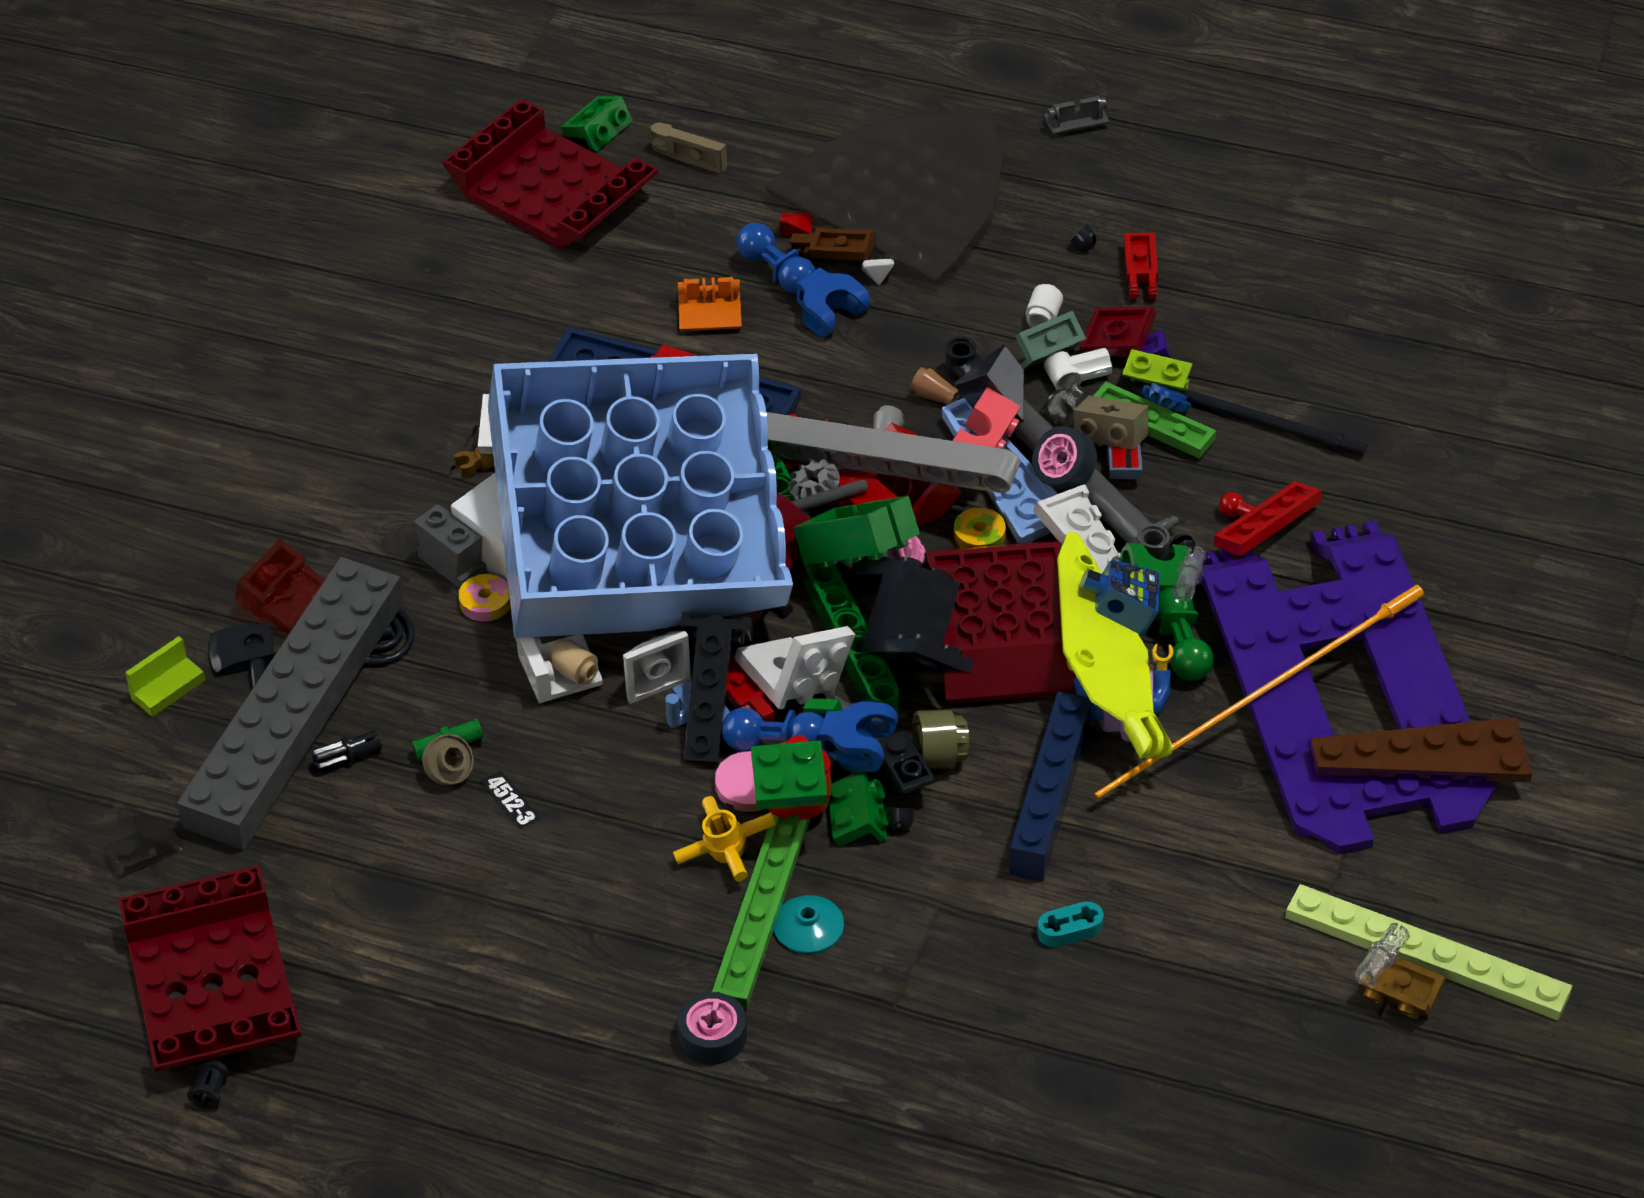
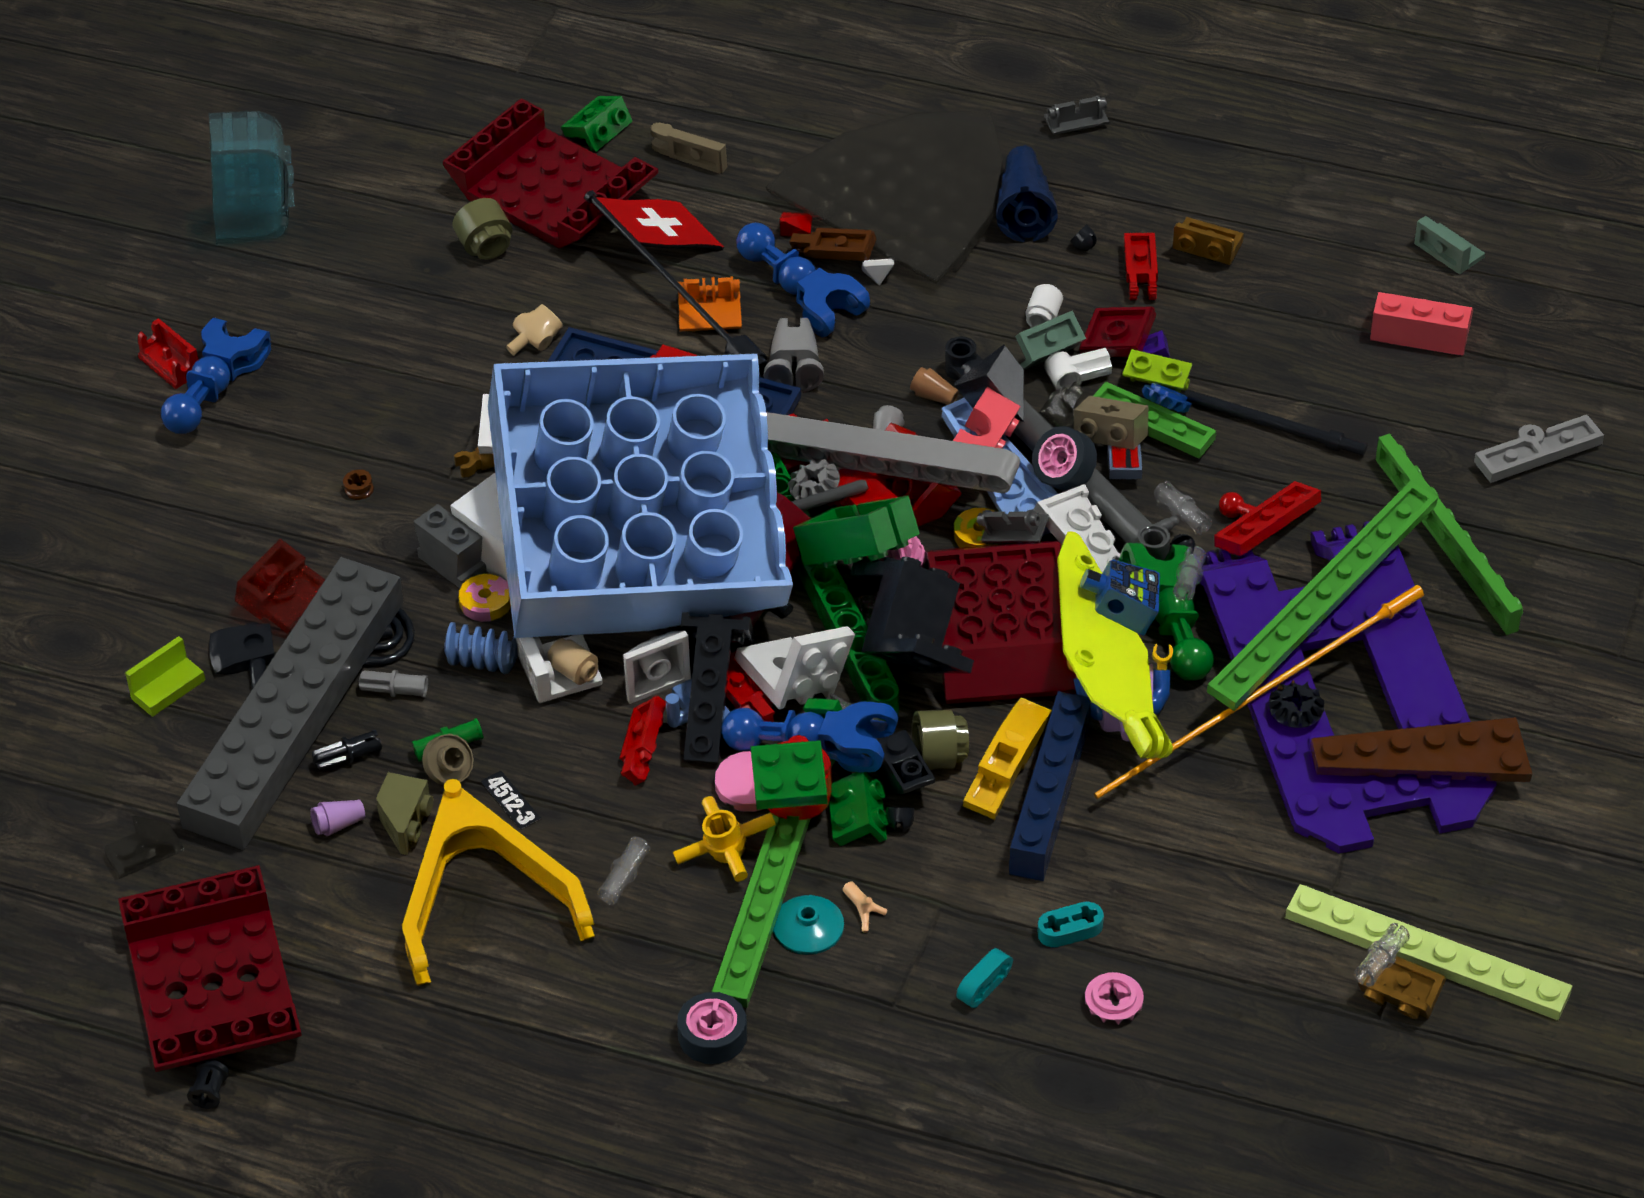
none -> red hinge [138,318,198,389]
none -> blue piece [161,318,271,434]
none -> clear light blue brick [209,111,294,246]
none -> lavender cone [310,799,365,836]
none -> reddish brown bush [343,469,374,500]
none -> light grey axle [359,670,428,697]
none -> olive slope [376,772,434,855]
none -> yellow piece [402,779,595,986]
none -> medium blue piece [444,622,518,674]
none -> olive piece [452,198,513,260]
none -> tan piece [506,304,563,355]
none -> flag [584,190,769,377]
none -> clear pin [597,836,651,905]
none -> red hinge [619,696,666,786]
none -> light grey piece [764,318,824,392]
none -> light nougat bar [843,881,887,933]
none -> teal beam [956,948,1013,1008]
none -> yellow slope [963,697,1052,820]
none -> dark grey hinge [977,510,1049,543]
none -> dark blue cone [996,145,1058,242]
none -> bright pink gear [1085,972,1144,1025]
none -> clear pin [1154,481,1213,535]
none -> pearl gold bracket [1173,217,1244,265]
none -> bright green plate [1207,481,1438,711]
none -> black gear [1268,680,1324,728]
none -> coral slope [1370,292,1473,356]
none -> bright green plate [1376,434,1523,635]
none -> sand green panel [1414,216,1485,274]
none -> light grey hinge [1474,414,1604,483]

